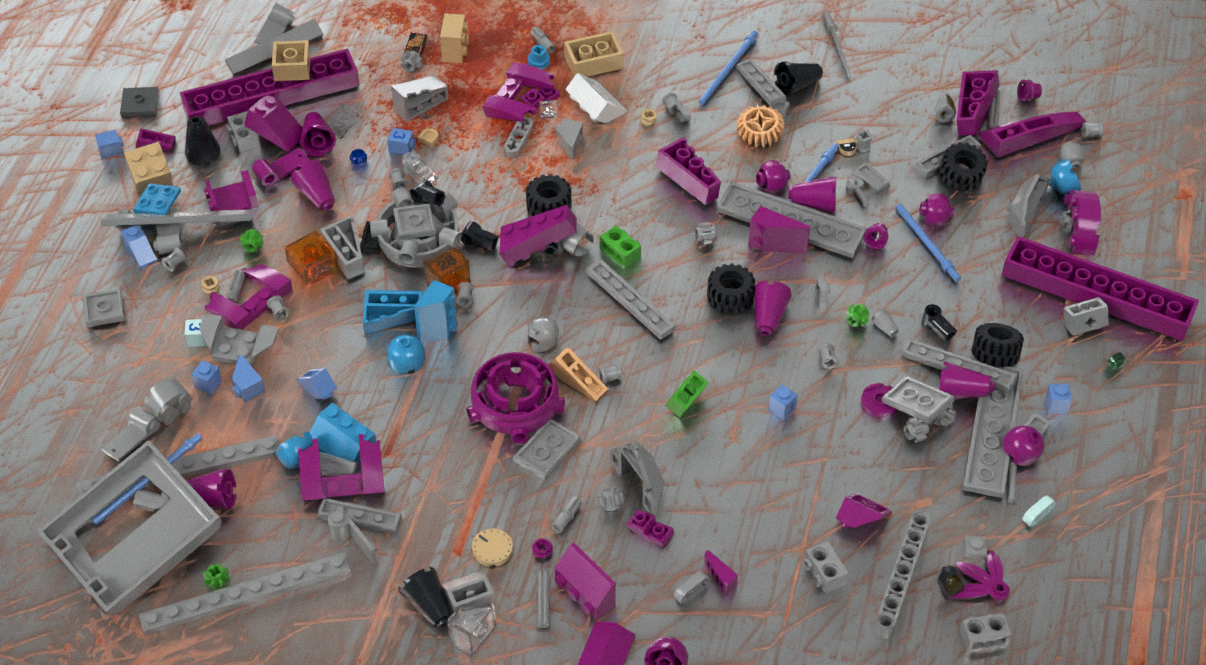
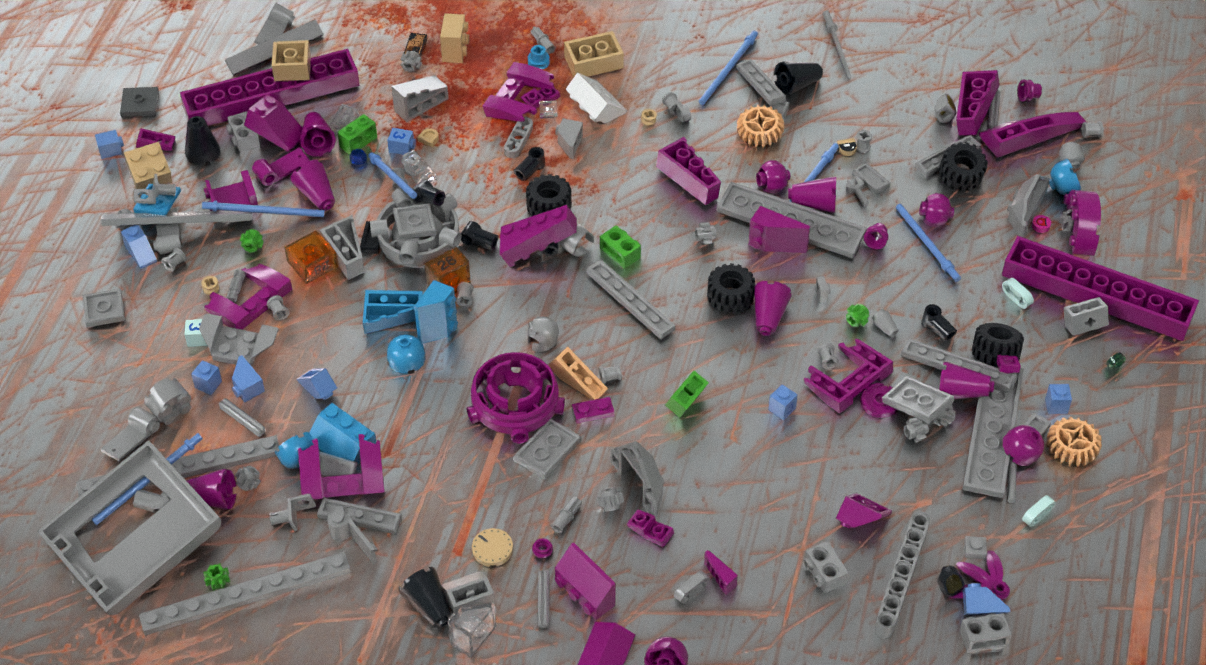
none -> light grey bracket [133,174,176,204]
none -> medium blue bar [202,201,325,217]
none -> light grey axle [219,398,266,437]
none -> light grey gear [235,466,261,491]
none -> light grey bracket [269,494,316,531]
none -> bright green brick [337,114,377,156]
none -> medium blue bar [368,152,417,199]
none -> black piece [514,147,545,181]
none -> magenta plate [572,397,615,424]
none -> magenta wedge [804,339,893,414]
none -> medium blue slope [963,583,1010,615]
none -> magenta plate [996,355,1021,374]
none -> light aqua beam [1002,278,1034,309]
none -> dark pink tile [1032,215,1051,233]
none -> light nougat gear [1047,416,1102,467]

